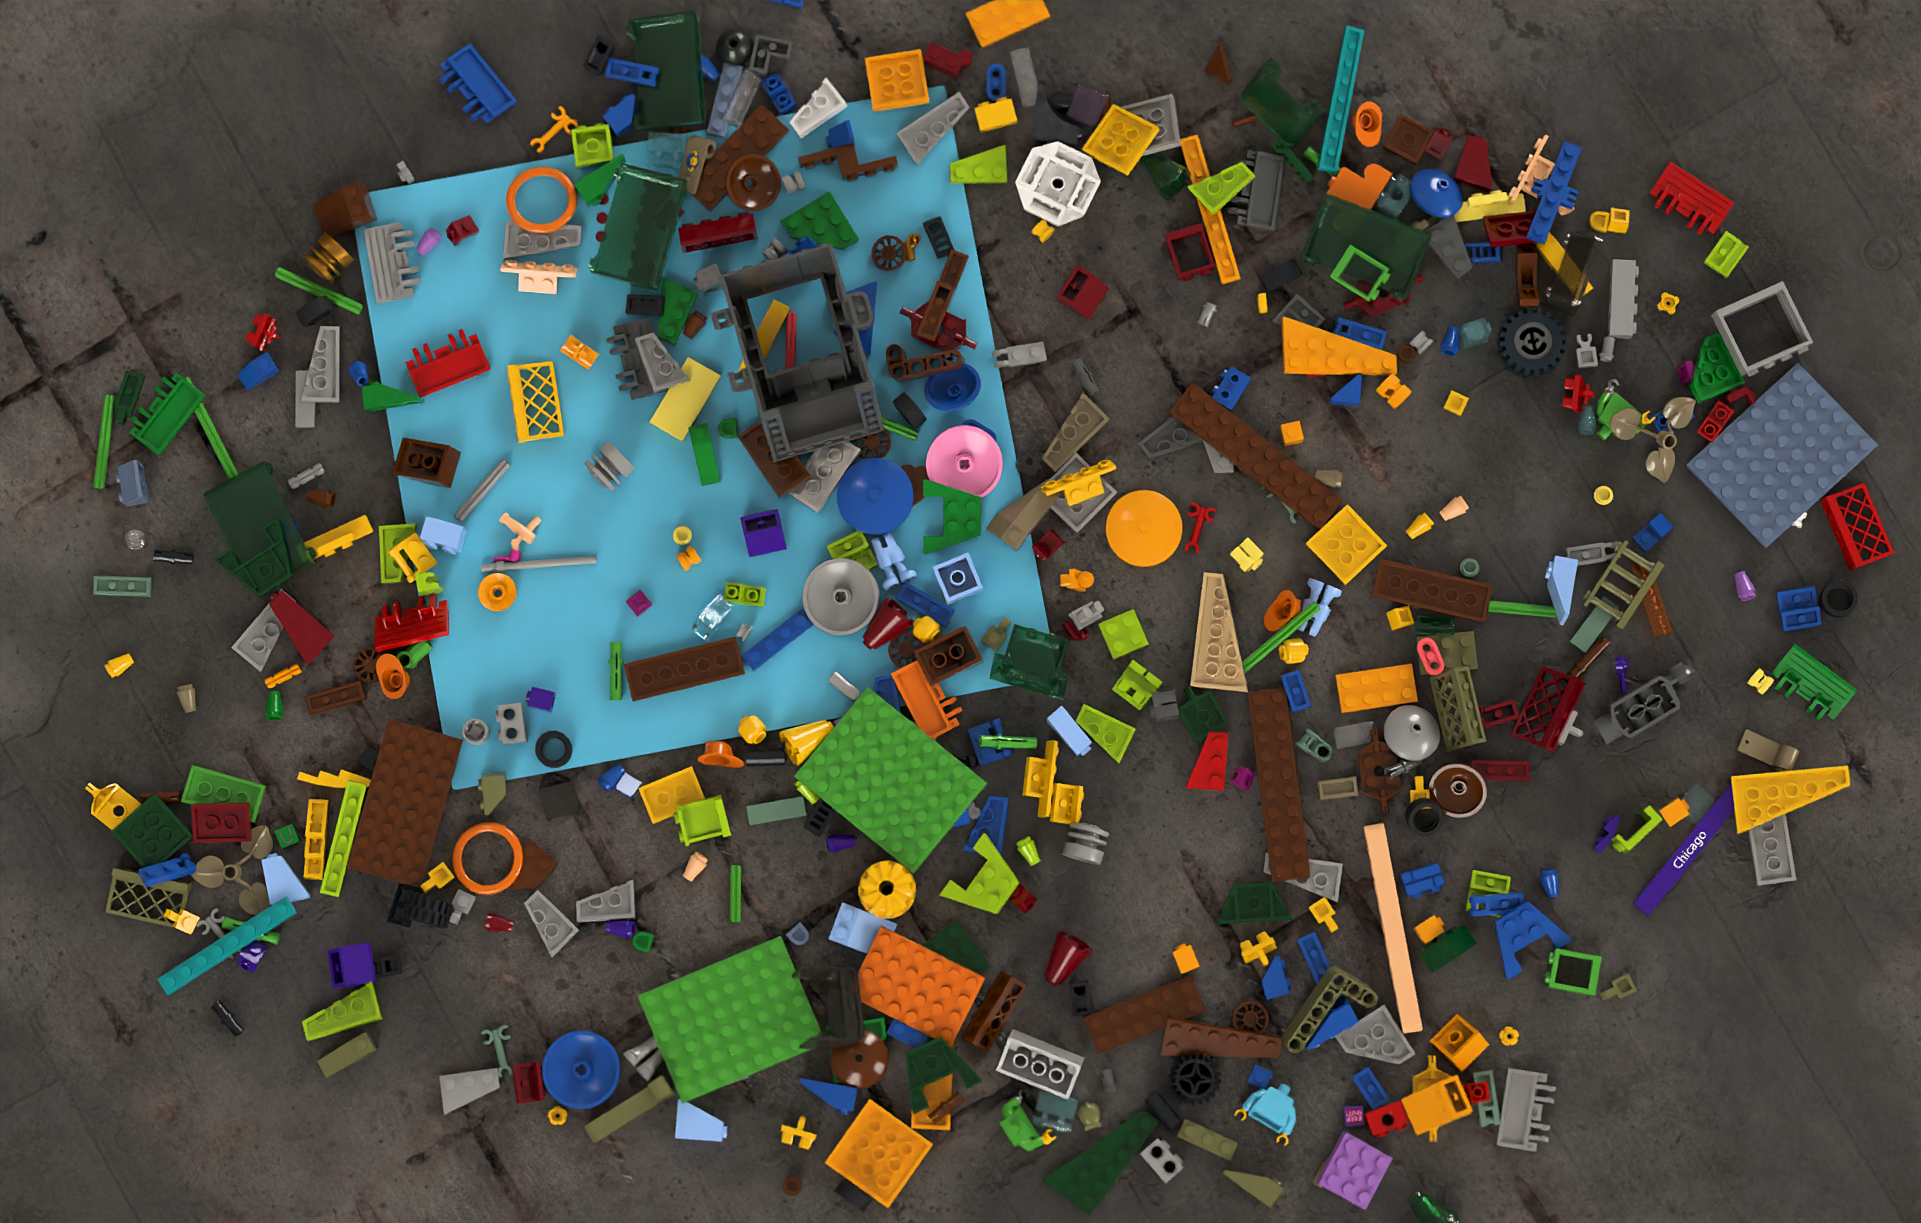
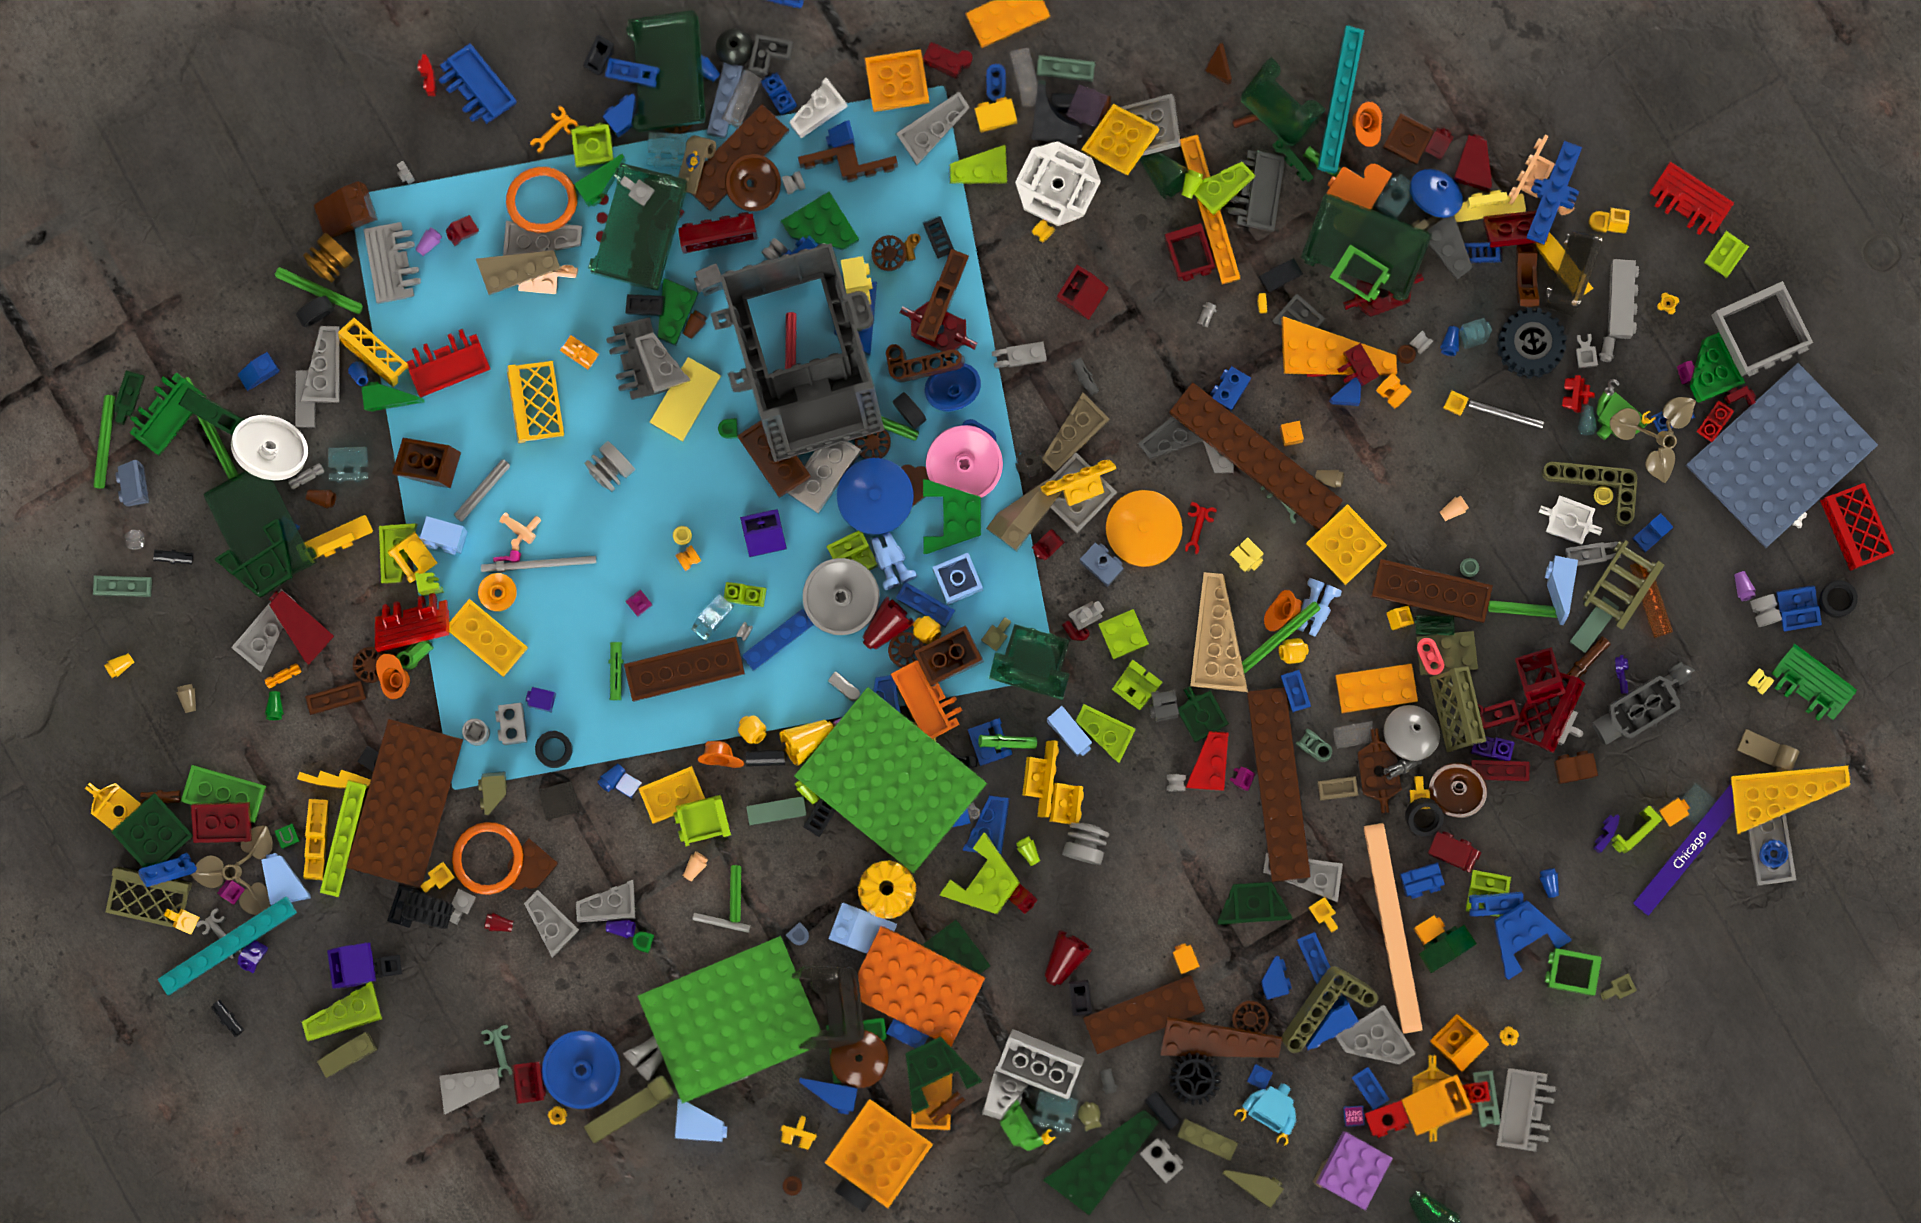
bright green pin [222,916,281,945] -> none
red hips [245,314,279,352] -> none
green slope [688,423,721,486] -> none
yellow slope [739,299,791,371] -> none
dark purple cone [826,834,855,853] -> none
reddish brown fence [962,971,1027,1053] -> none
light orange hips [1060,569,1094,592] -> none
yellow hips [1240,931,1277,966] -> none
blue plate [1331,317,1387,350] -> none
yellow cone [1406,512,1434,540] -> none
none -> dark green slope [179,388,245,435]
none -> magenta tile [217,880,245,905]
none -> white dish [231,415,308,480]
none -> clear light blue plate [328,447,368,483]
none -> yellow fence [338,318,408,387]
none -> red slope [418,54,436,96]
none -> yellow plate [449,599,528,677]
none -> dark tan wing [476,250,561,295]
none -> light grey plate [620,176,655,207]
none -> light grey bar [693,913,751,933]
none -> light yellow hinge [841,256,873,305]
none -> light grey wing [982,1066,1029,1119]
none -> sand green tile [1037,55,1095,82]
none -> sand blue brick [1079,543,1124,587]
none -> light grey wheel [1167,774,1186,792]
none -> lime cone [1181,169,1203,199]
none -> dark red hinge [1337,343,1380,386]
none -> dark red hinge [1428,831,1481,873]
none -> flat silver bar [1468,400,1544,429]
none -> dark purple slope [1471,736,1515,761]
none -> dark red window [1515,647,1566,704]
none -> white plate [1538,495,1603,545]
none -> olive beam [1542,462,1637,527]
none -> reddish brown brick [1554,750,1598,784]
none -> light grey wheel [1750,594,1782,627]
none -> blue wheel [1759,840,1789,868]

